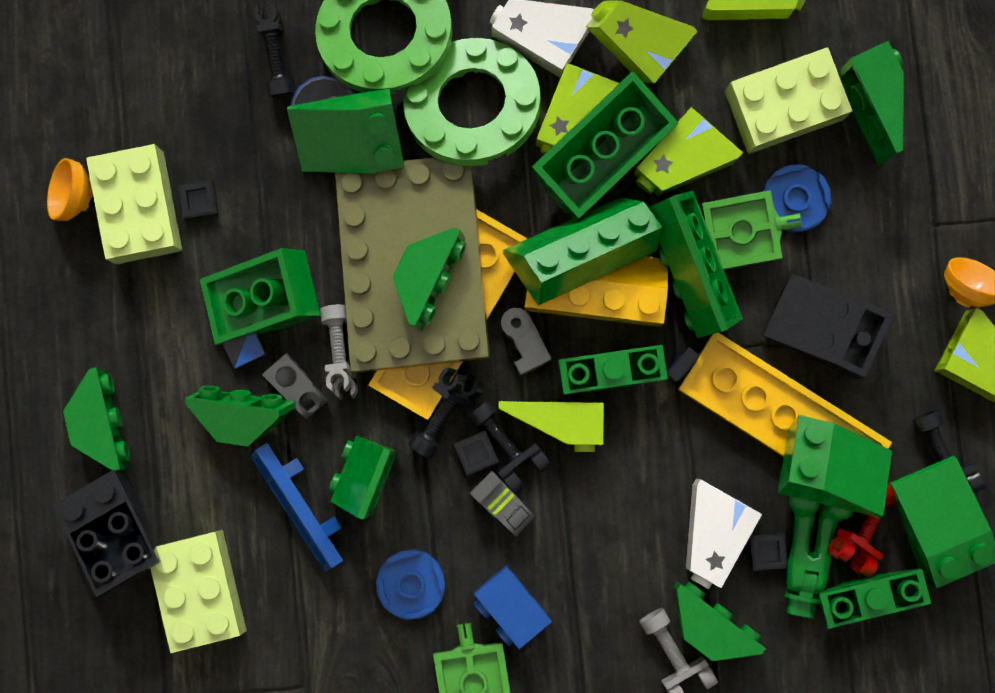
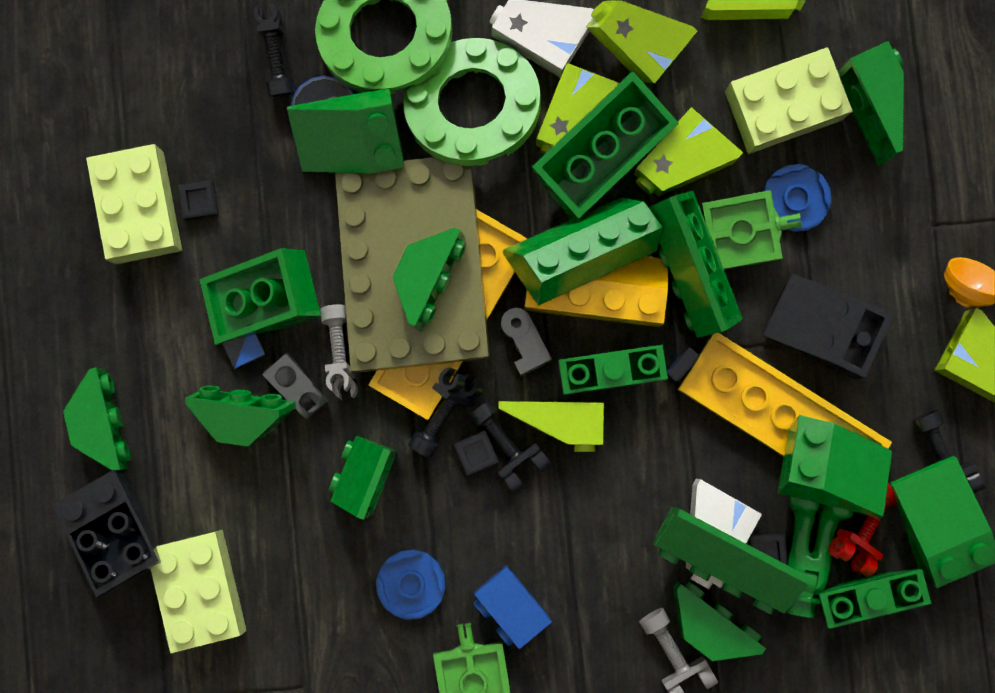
light orange piece [47,158,93,221] -> none
blue hinge [250,443,343,572] -> none
dark grey leg [470,471,536,537] -> none
none -> green slope [653,507,812,615]

